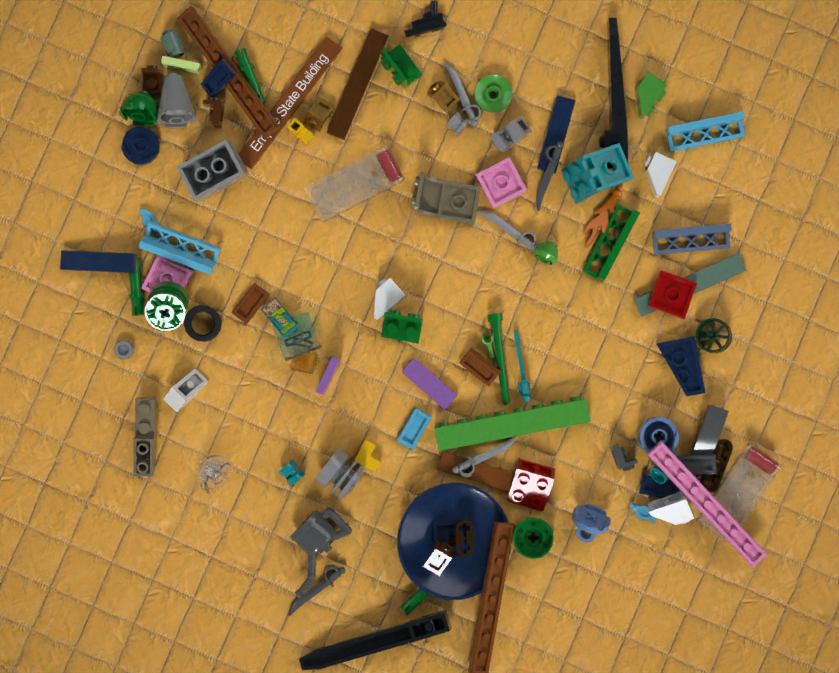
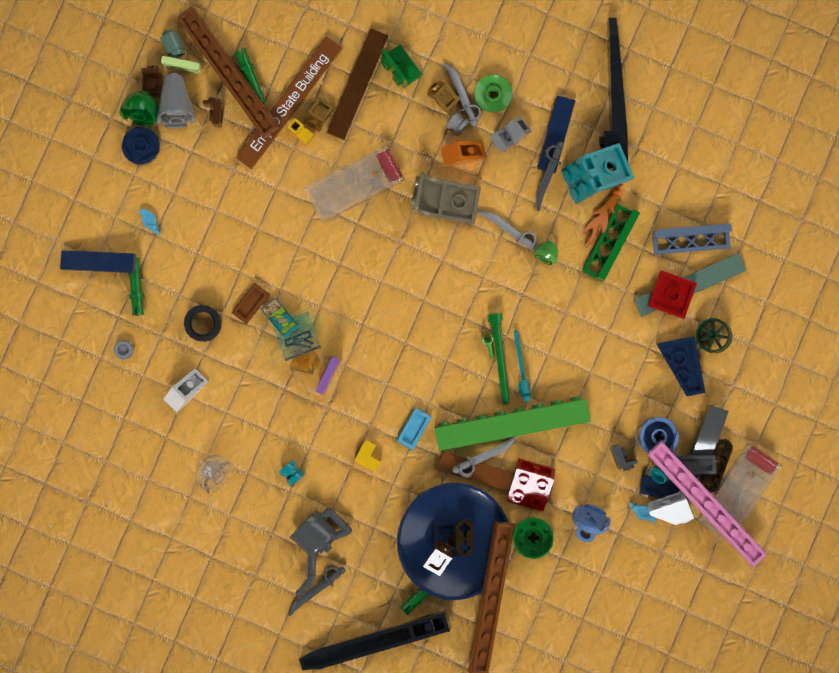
dark tan slope [133,397,157,477] -> none
medium azure fence [138,221,221,275] -> none
bright pink plate [141,255,193,293] -> none
green wheel [145,281,189,331] -> none
light grey brick [177,139,249,202] -> none
dark blue tile [200,59,237,98] -> none
light grey wheel [315,448,365,500] -> none
white slope [374,278,406,321] -> none
green bracket [381,310,423,344] -> none
medium lavender tile [402,358,457,410] -> none
black piece [404,1,447,38] -> none
dark orange tile [459,347,501,387] -> none
bright pink plate [476,157,527,209] -> none
bright green slope [635,72,667,119] -> none
white slope [644,152,677,198] -> none
medium azure fence [665,112,745,152] -> none
none -> orange slope [440,140,486,166]

